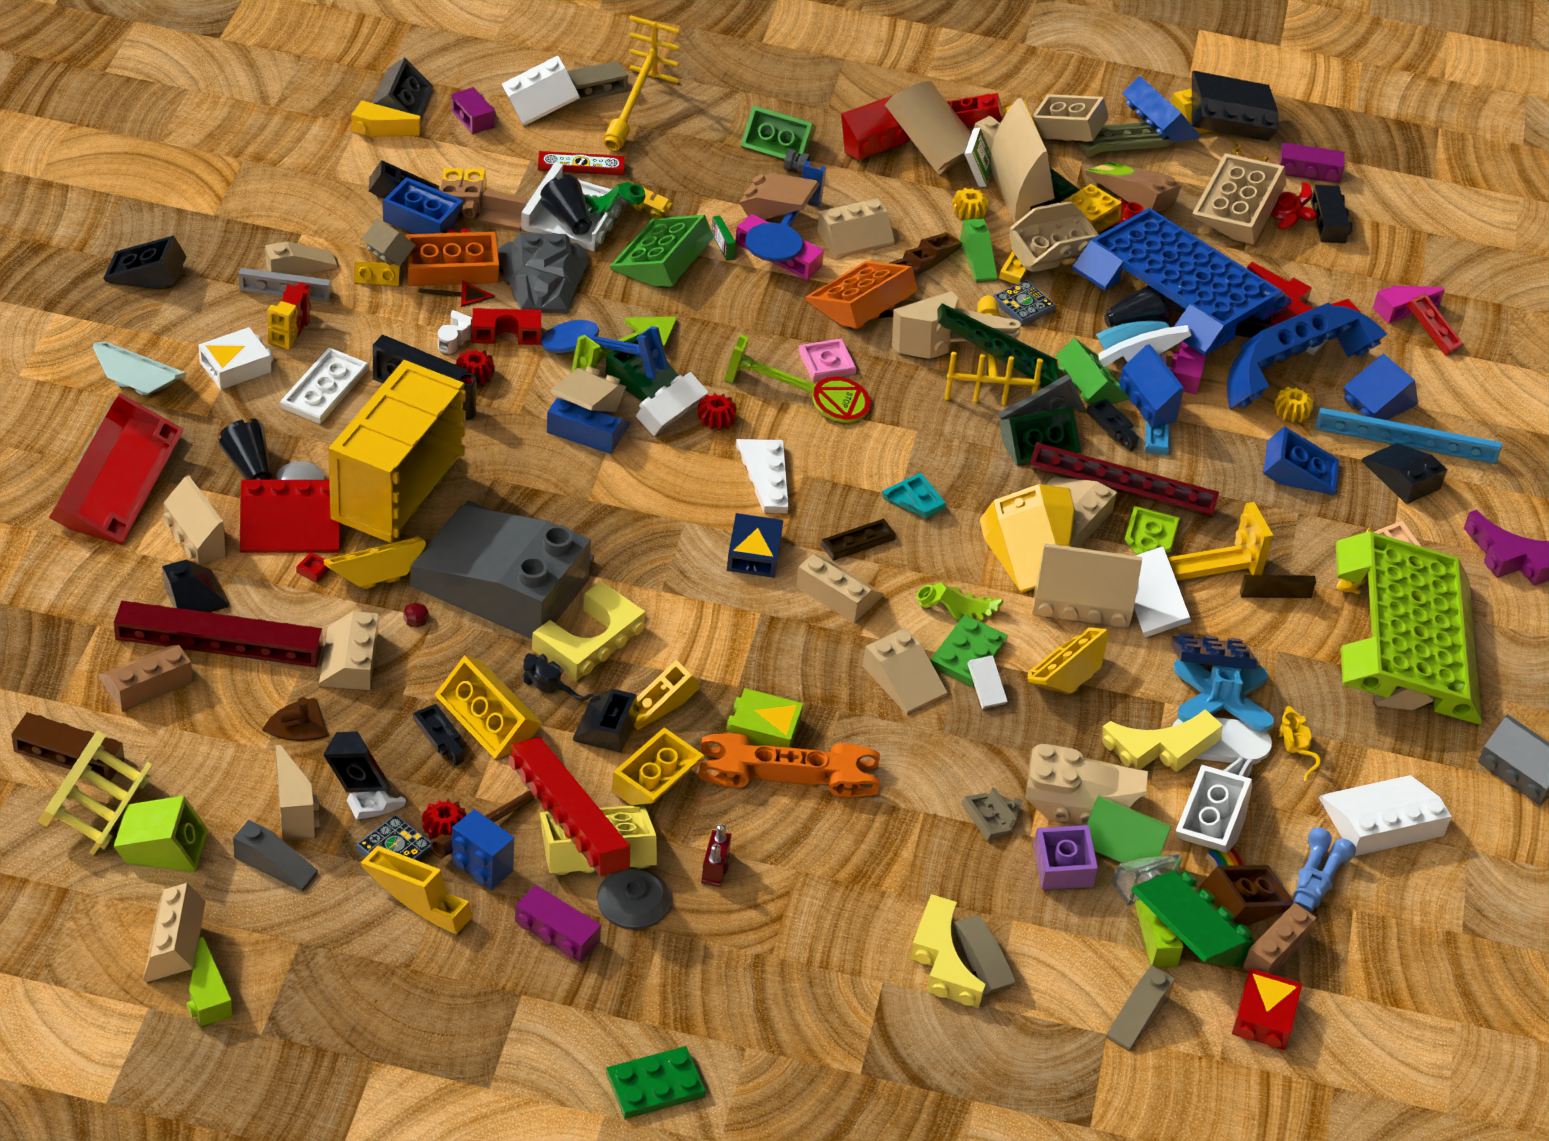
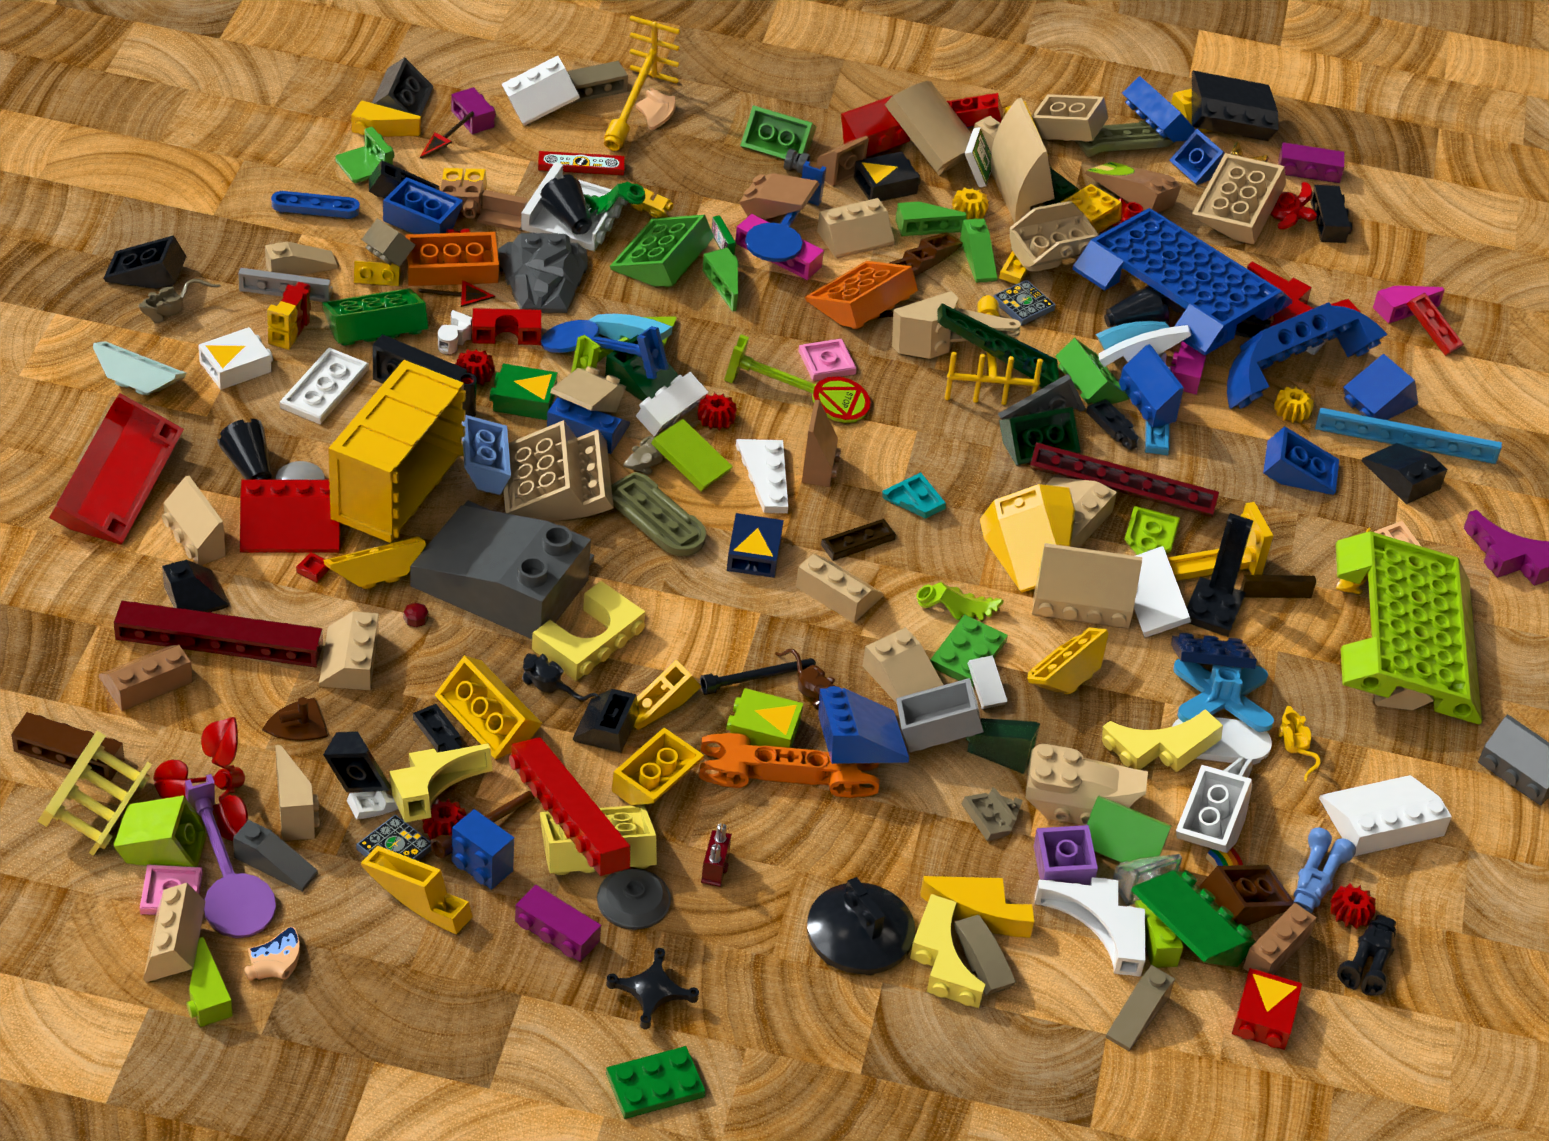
none -> dark tan animal [139,279,221,323]
none -> bright pink tile [140,865,203,915]
none -> red plant [153,717,248,841]
none -> medium lavender piece [185,774,276,938]
none -> light nougat arm [244,927,300,981]
none -> blue plate [271,191,360,219]
none -> green slope [321,288,429,346]
none -> bright green bracket [335,127,395,183]
none -> light yellow arch [389,744,493,822]
none -> dark brown piece [420,112,474,158]
none -> light blue slope [462,415,511,495]
none -> green brick [489,363,558,420]
none -> tan slope [504,420,614,521]
none -> medium azure slope [589,314,672,340]
none -> black piece [606,948,699,1029]
none -> olive piece [611,472,706,556]
none -> dark tan animal [623,413,681,474]
none -> light nougat arm [635,88,676,130]
none -> lime tile [651,419,733,491]
none -> black piece [700,658,816,695]
none -> bright green slope [702,247,739,312]
none -> reddish brown animal [775,649,835,707]
none -> medium nougat slope [802,400,841,487]
none -> black bracket [807,877,915,976]
none -> medium nougat slope [817,136,869,187]
none -> blue slope [818,686,909,764]
none -> black brick [853,151,921,201]
none -> bright green slope [895,202,967,236]
none -> light grey piece [896,678,984,753]
none -> yellow slope [920,876,1034,938]
none -> clear green slope [966,718,1040,774]
none -> white arch [1035,877,1145,977]
none -> blue slope [1169,129,1225,185]
none -> black bracket [1187,513,1253,637]
none -> red gear [1330,883,1376,929]
none -> black piece [1337,915,1396,996]

